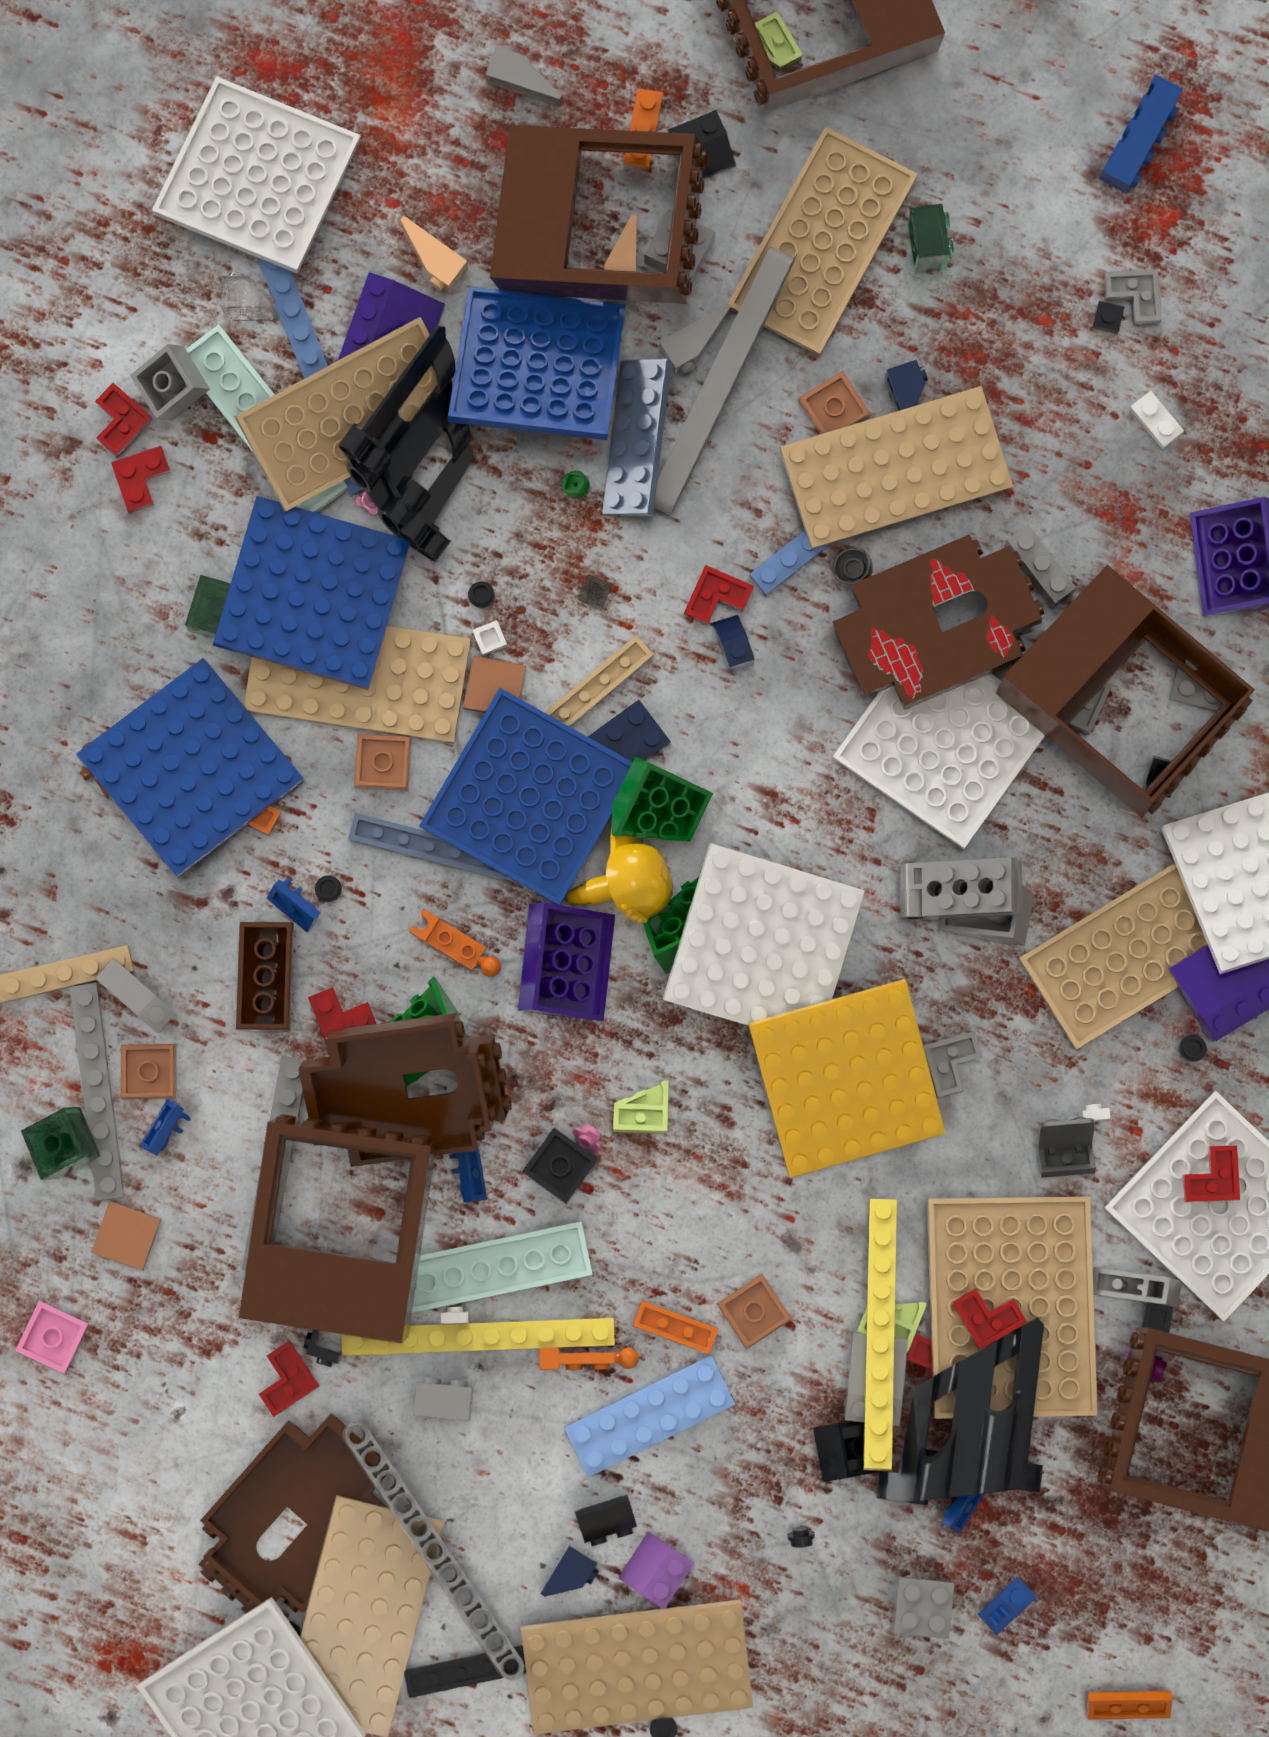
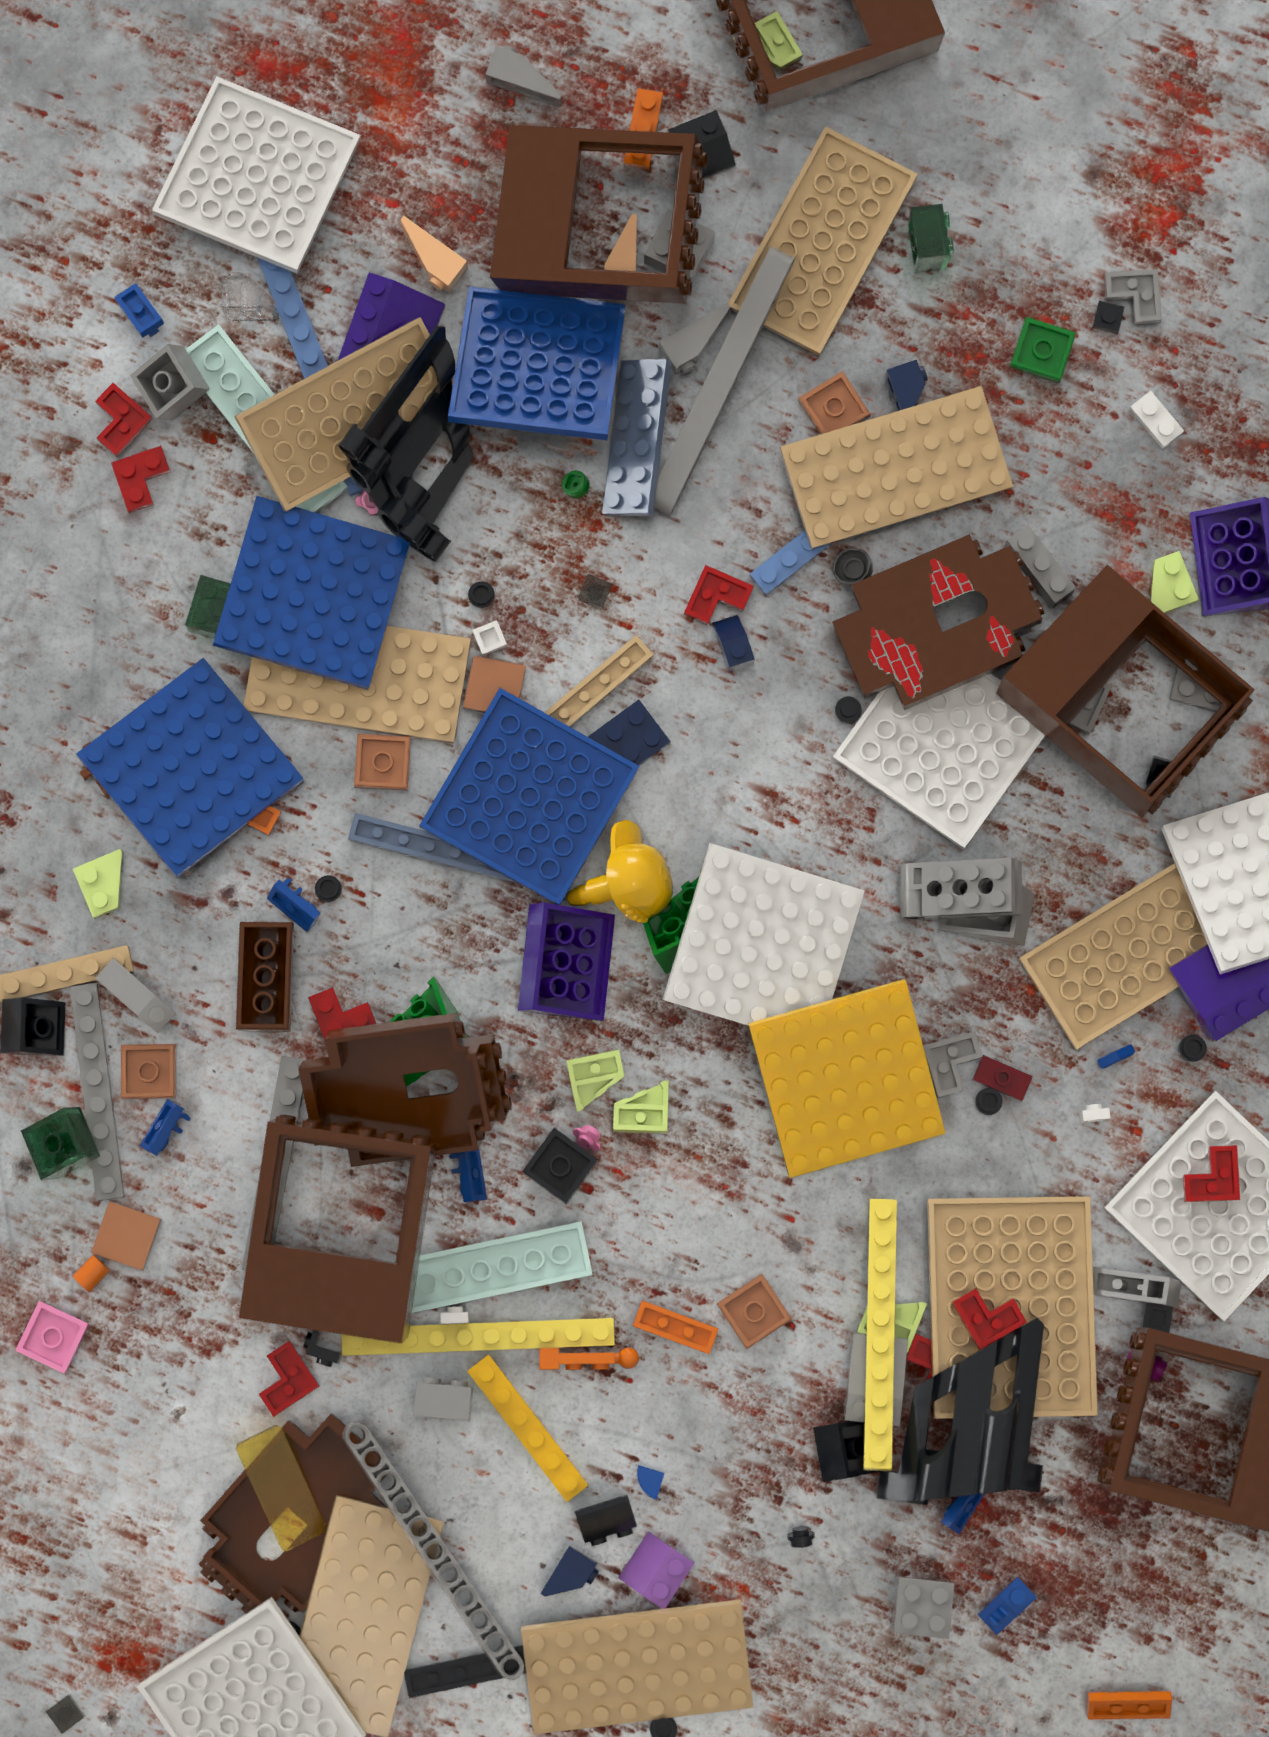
orange plate [409,909,501,977] -> none
light blue plate [564,1355,735,1477] -> none
green wedge [612,756,713,842] -> none
dark grey bracket [1037,1117,1096,1178] -> none
blue wedge [1099,74,1183,194] -> none
none -> black slope [0,997,66,1056]
none -> clear smoke plate [46,1694,86,1734]
none -> orange piece [72,1254,110,1293]
none -> yellowish green wing [73,849,123,919]
none -> blue plate [114,283,164,338]
none -> clear yellow piece [236,1425,326,1551]
none -> yellow plate [467,1354,588,1502]
none -> yellowish green wing [566,1049,624,1112]
none -> blue tile [637,1465,664,1500]
none -> black plate [835,696,862,723]
none -> dark red plate [972,1055,1033,1102]
none -> black plate [975,1088,1003,1115]
none -> green plate [1009,317,1076,383]
none -> blue tile [1097,1044,1135,1069]
none -> yellowish green wing [1150,551,1199,613]

